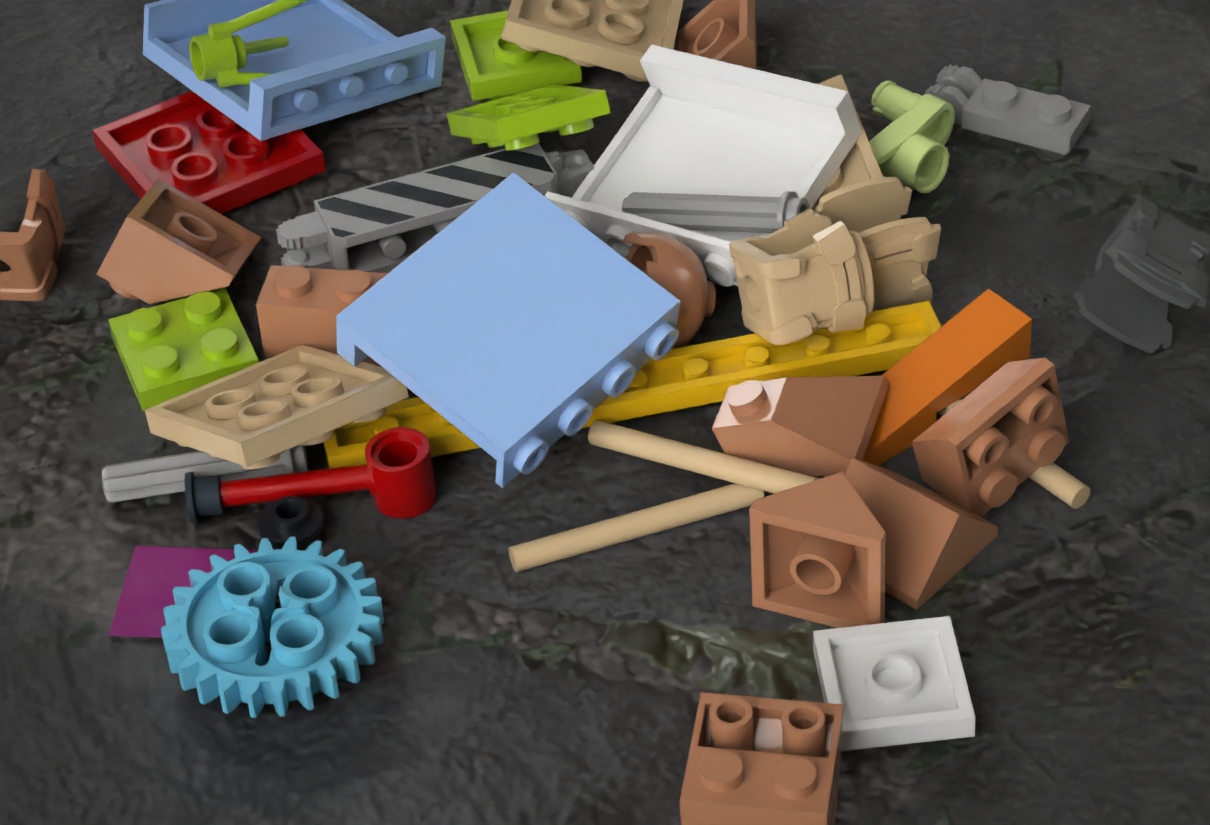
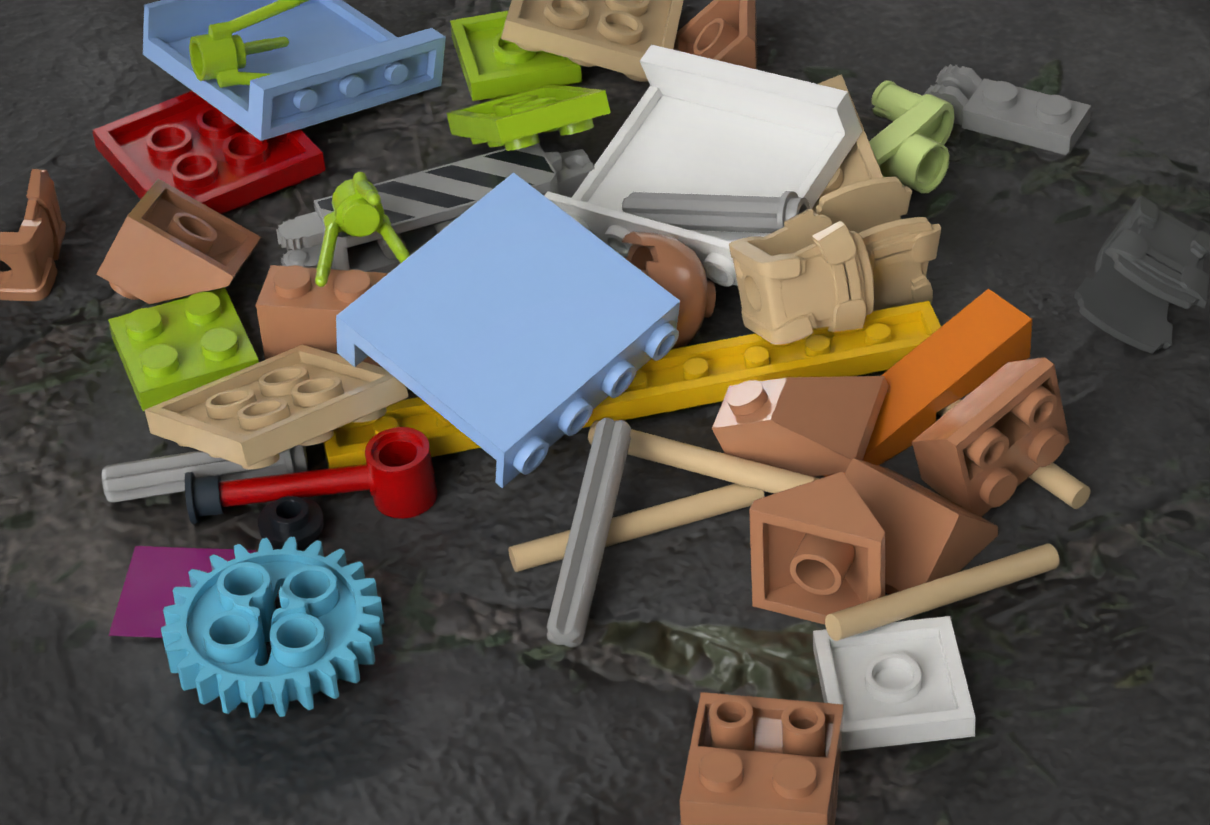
none -> lime plant [315,172,410,287]
none -> light grey axle [547,417,631,648]
none -> tan bar [825,543,1059,641]

